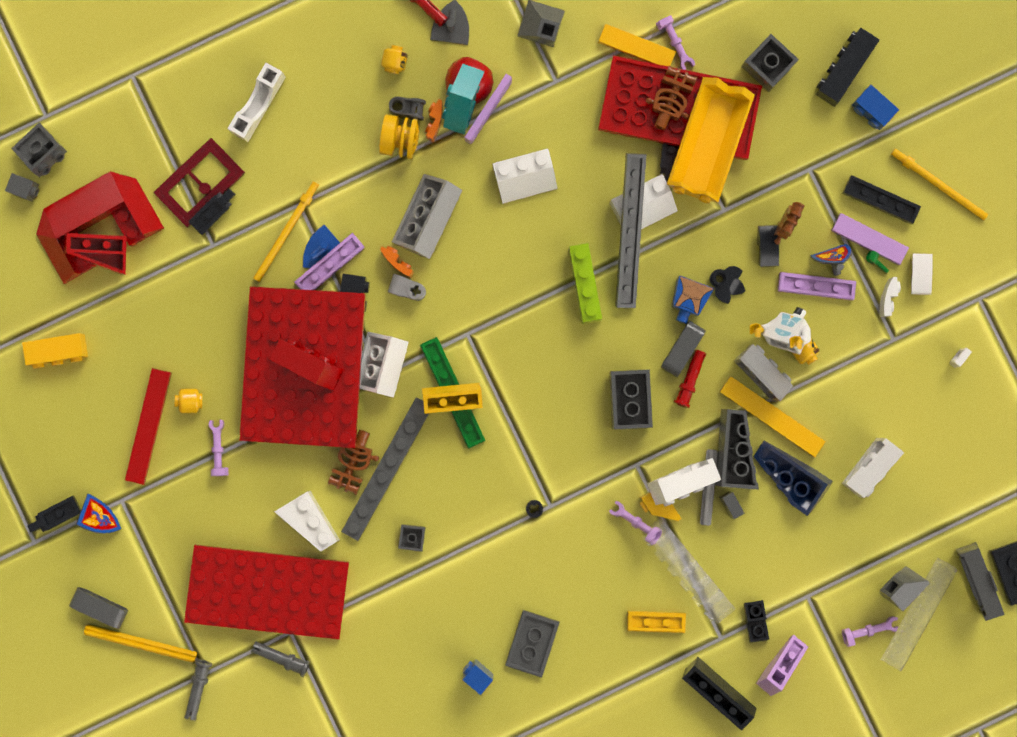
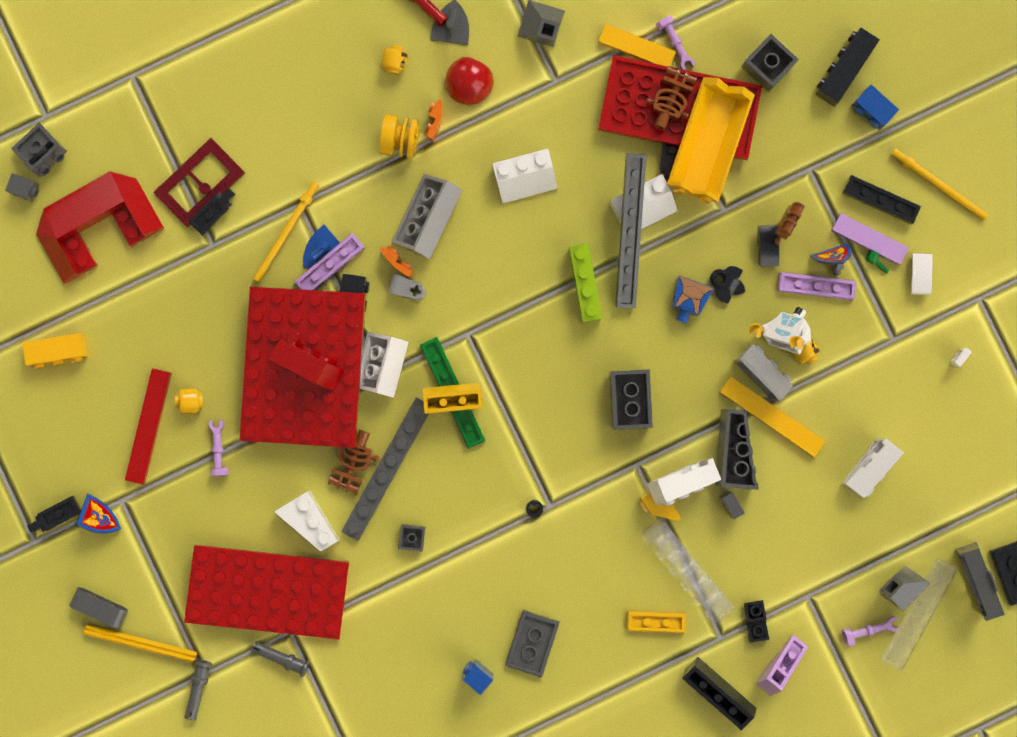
red wedge [64,233,127,275] -> none
white arch [227,63,286,142] -> none
dark grey piece [389,97,426,121] -> none
teal wedge [442,64,484,135] -> none
lavender tile [465,74,512,144] -> none
lavender piece [609,501,662,545] -> none
dark grey beam [661,320,706,377] -> none
red pin [673,350,706,408] -> none
light grey axle [700,449,718,526] -> none
dark blue wedge [754,440,833,516] -> none
white slope [879,277,901,317] -> none

